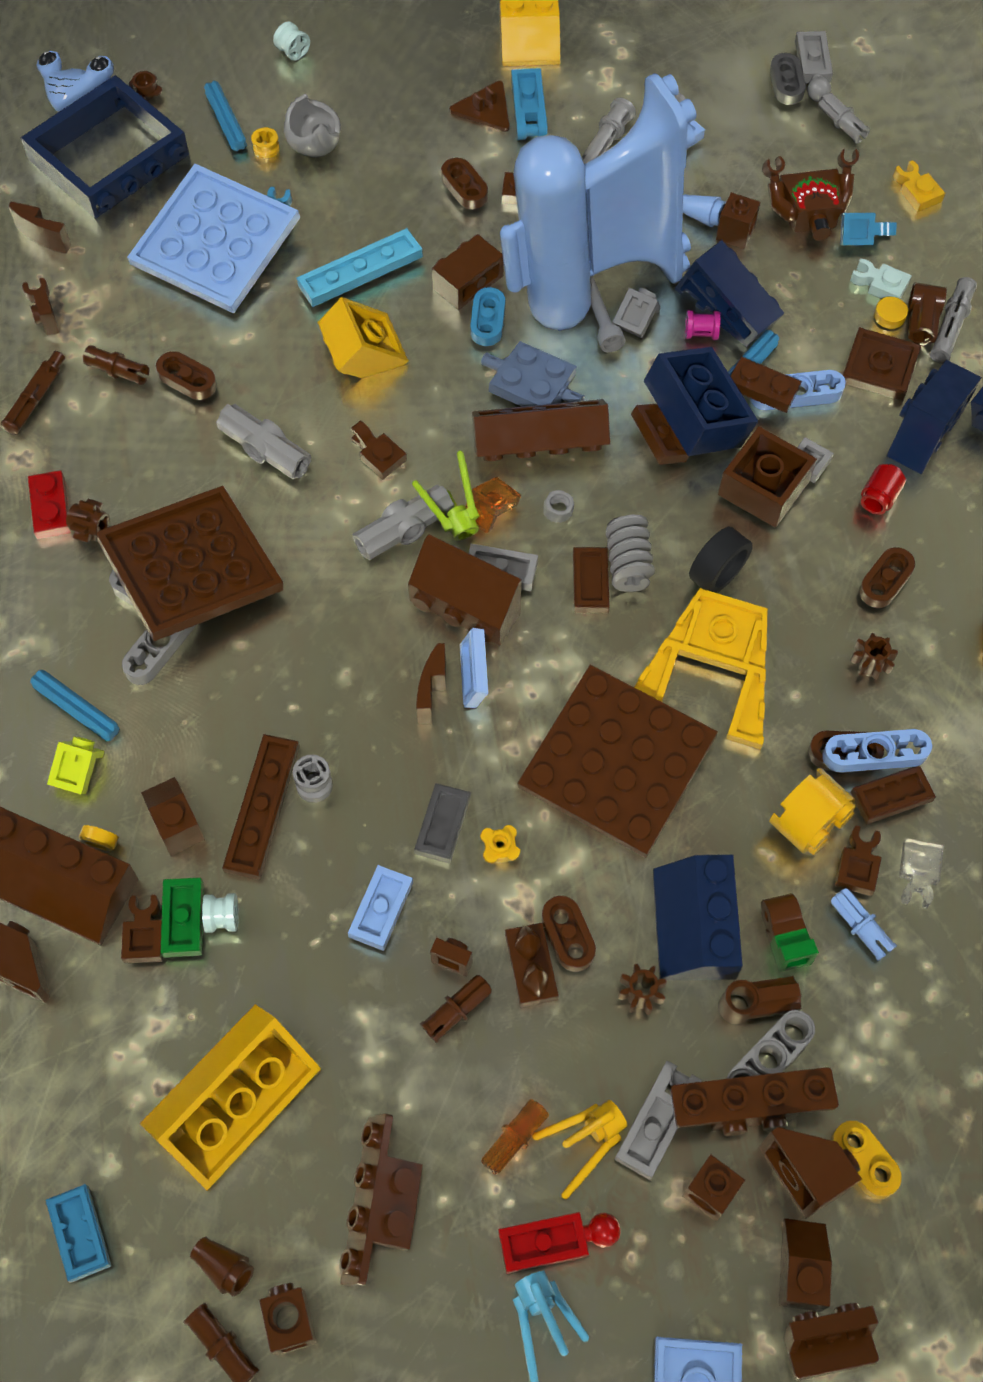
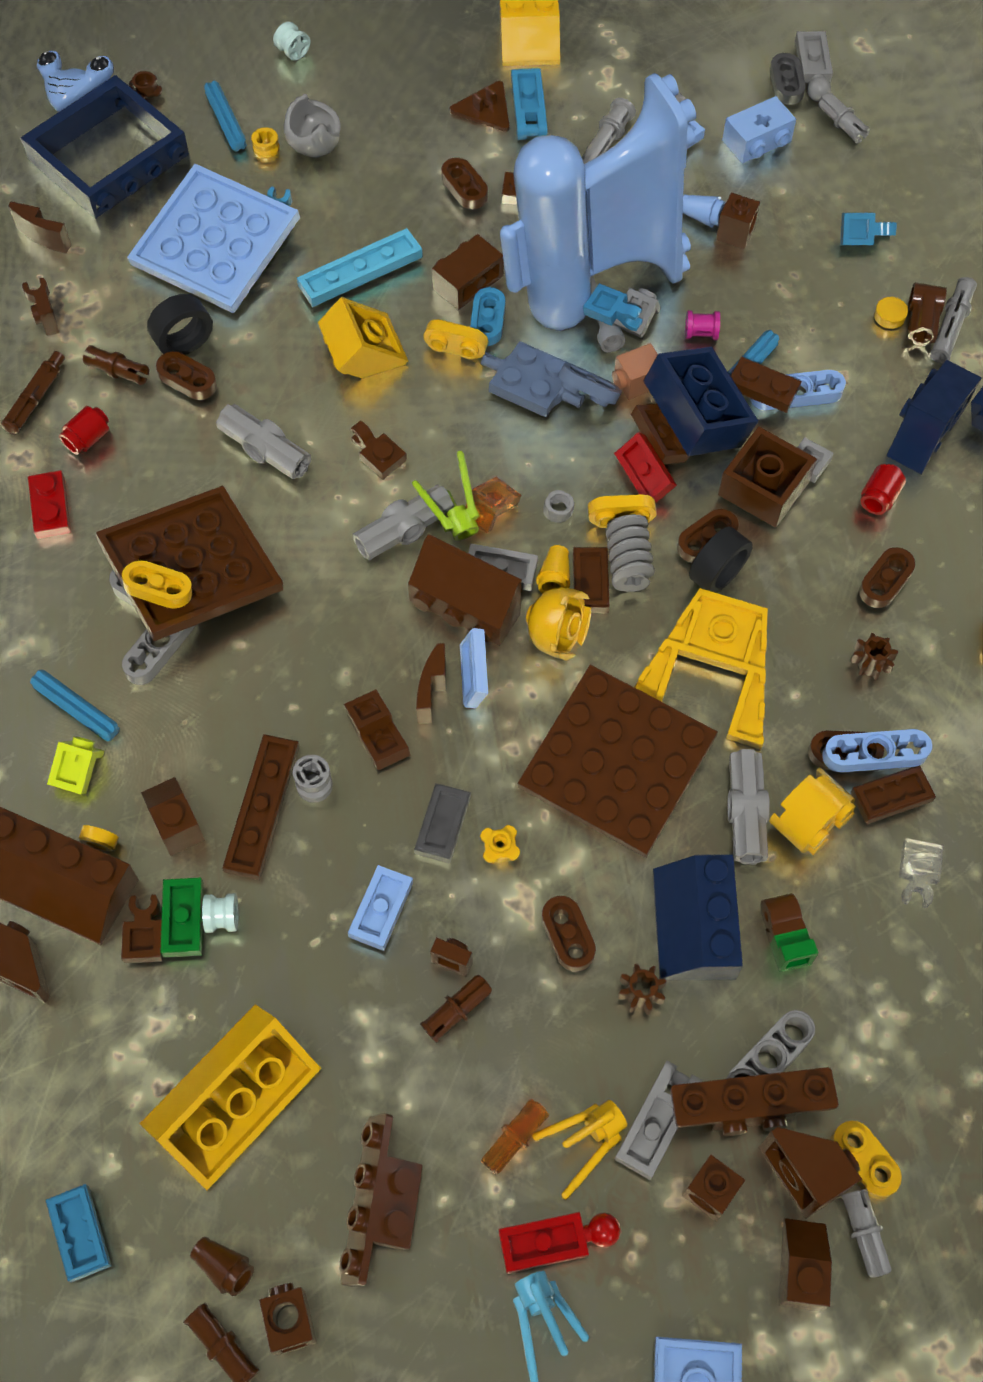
reddish brown gear [66,498,110,543] -> none
reddish brown brick [472,399,610,461] -> none
reddish brown tile [505,922,559,1008] -> none
dark blue wedge [675,240,784,347] -> none
reddish brown piece [718,976,801,1024] -> none
reddish brown torso [762,149,859,241] -> none
reddish brown bracket [783,1303,879,1380] -> none
light blue axle [831,888,897,961] -> none
reddish brown plate [835,825,882,896] -> none
reddish brown tile [843,327,921,401] -> none
light aqua plate [850,259,912,299] -> none
yellow plate [893,160,945,212] -> none
none -> red brick [59,406,109,455]
none -> yellow plate [122,560,192,609]
none -> black tyre [147,294,213,355]
none -> reddish brown slope [344,689,411,771]
none -> yellow plate [423,319,489,359]
none -> yellow cylinder [526,587,591,661]
none -> yellow cone [536,545,570,594]
none -> sand blue plate [558,363,622,407]
none -> dark azure plate [583,283,643,331]
none -> yellow plate [588,494,657,528]
none -> nougat brick [612,343,658,400]
none -> red plate [614,432,677,504]
none -> reddish brown plate [677,509,739,563]
none -> light blue brick [722,96,796,164]
none -> light grey piece [727,749,770,865]
none -> light grey axle [842,1189,891,1278]

